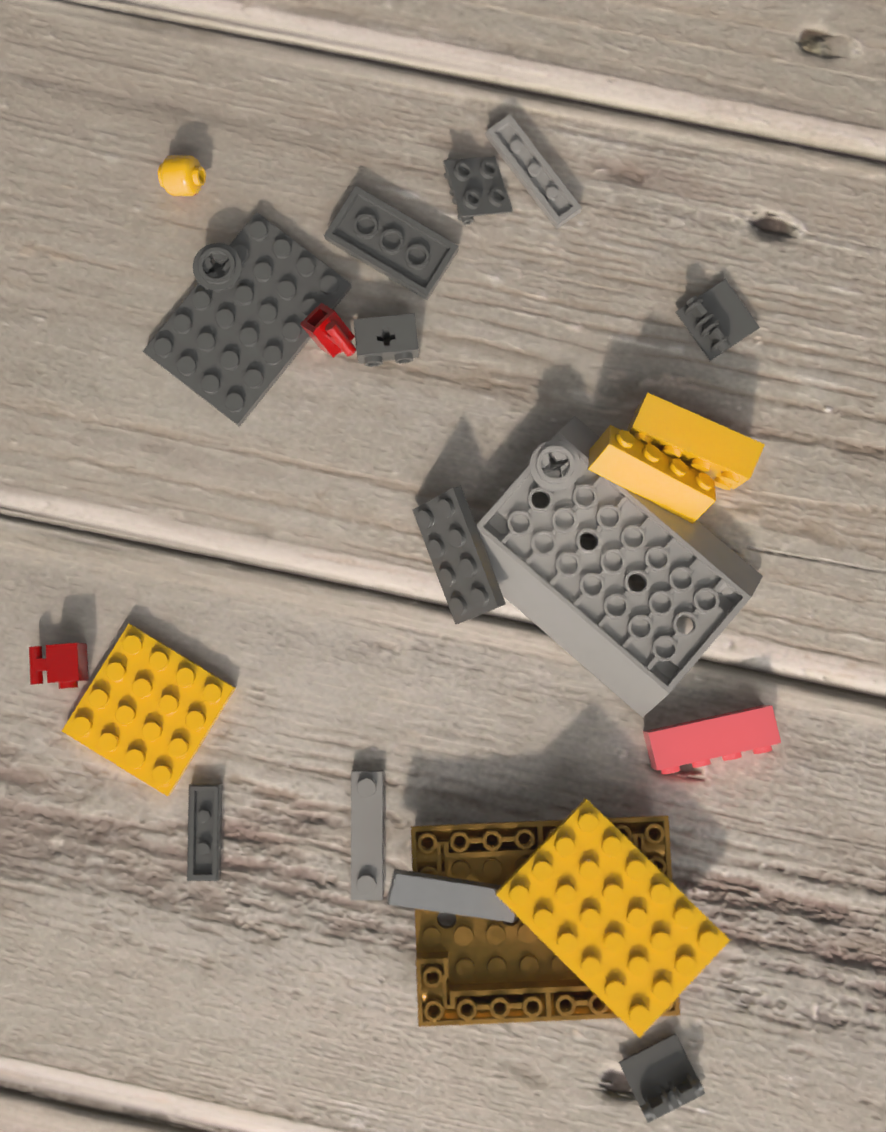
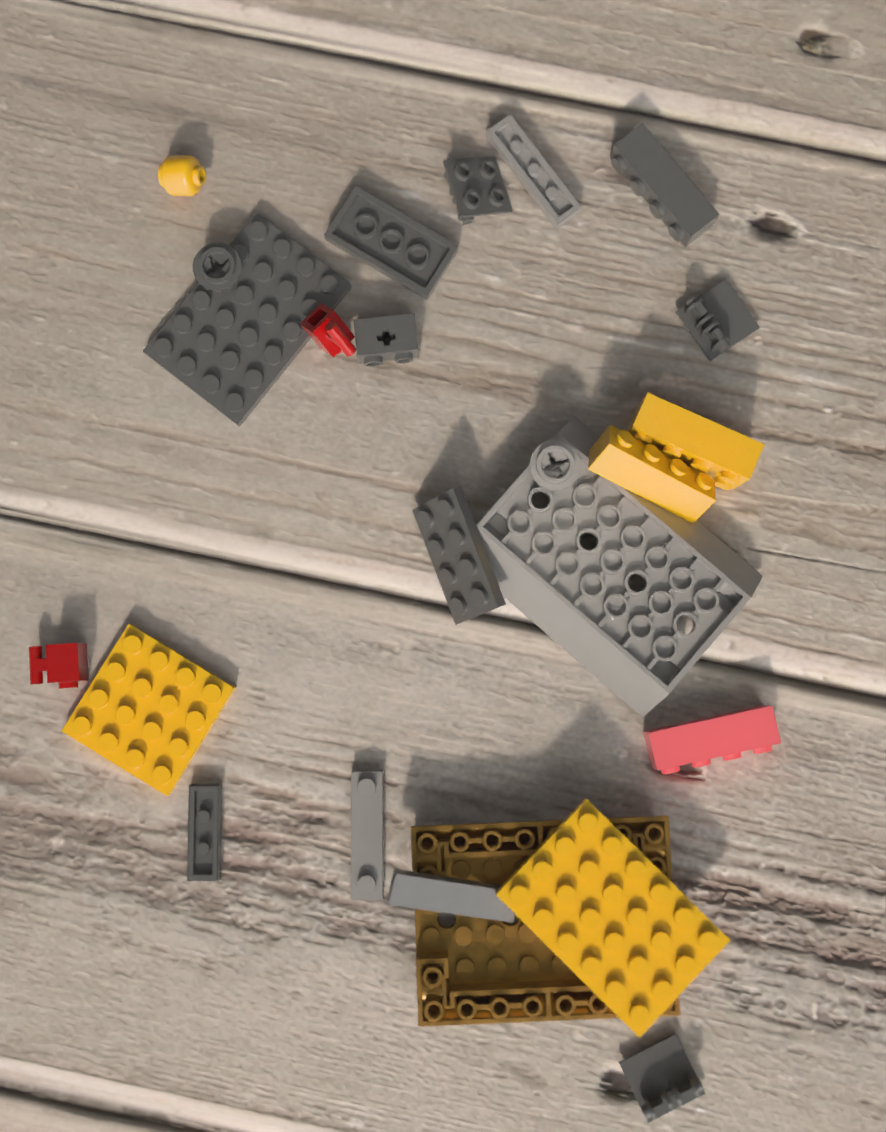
none -> dark grey brick [610,123,720,247]

